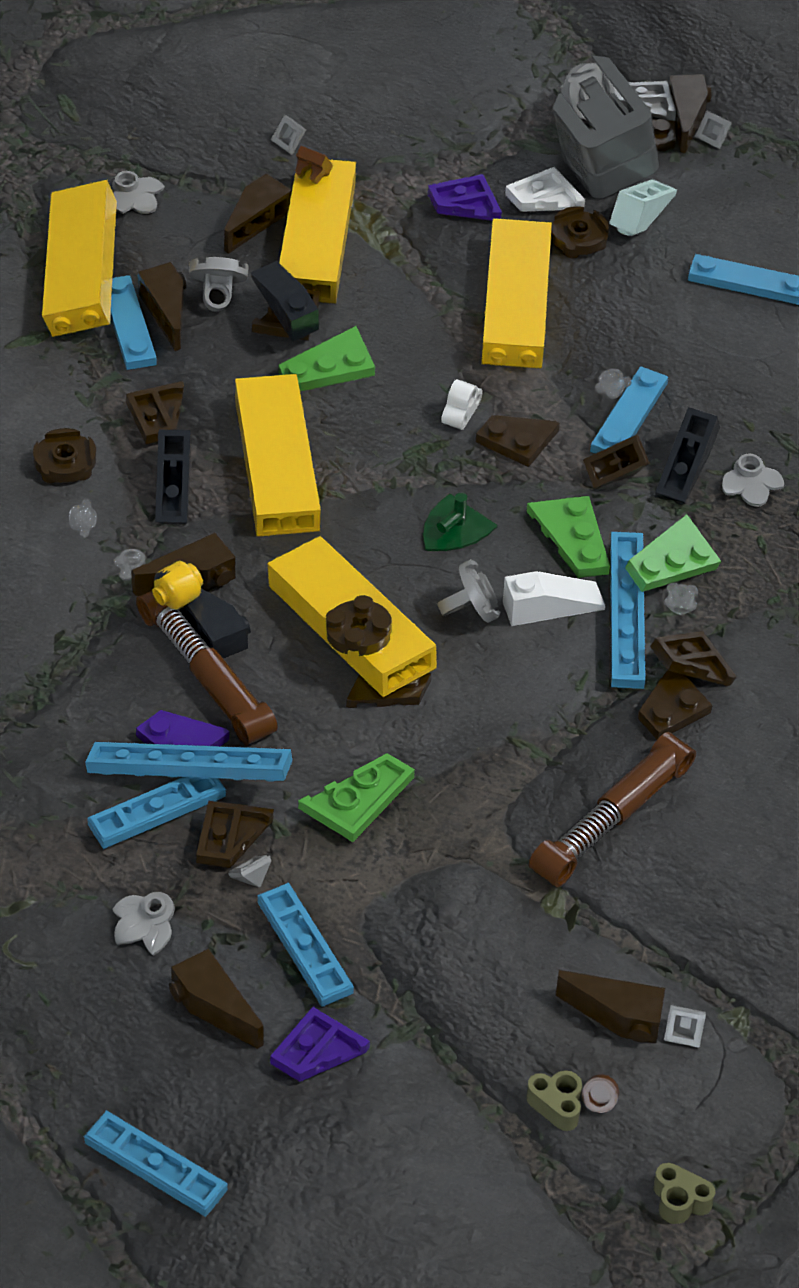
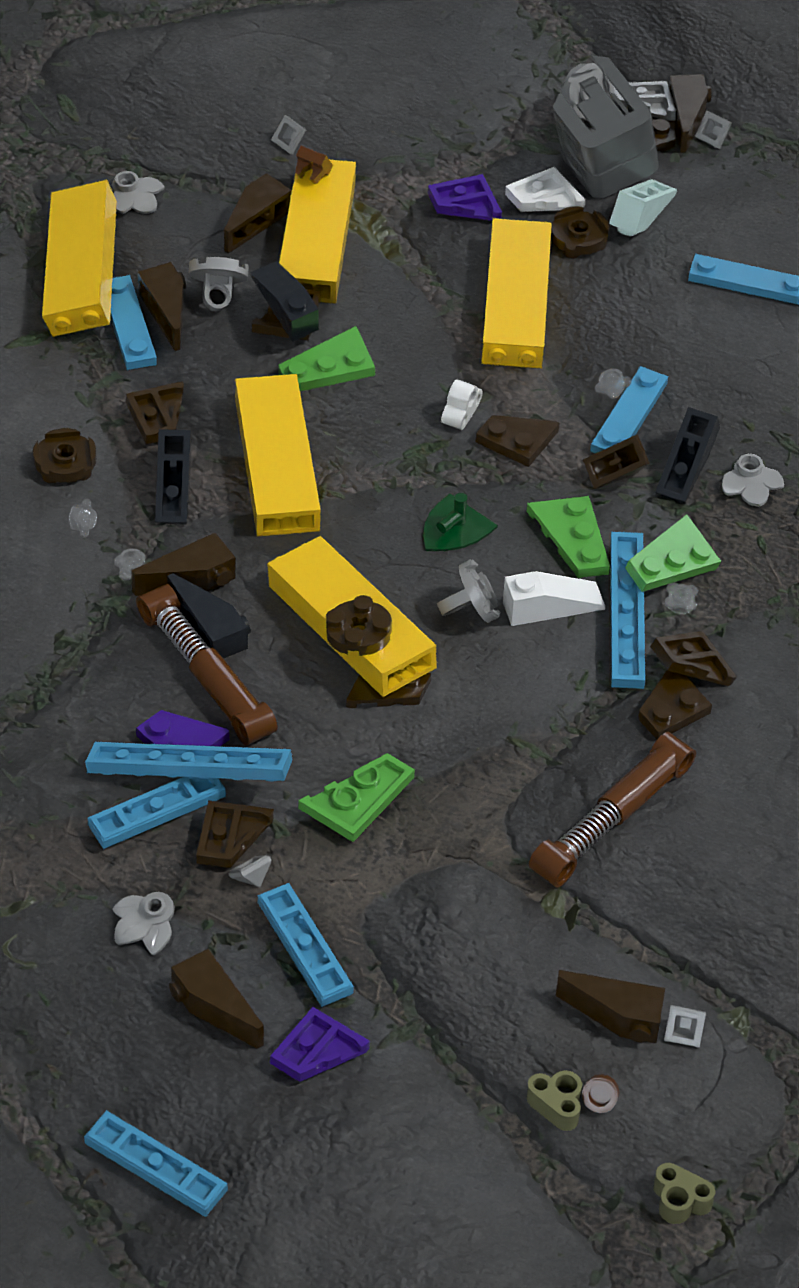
yellow head [152,561,203,610] -> none

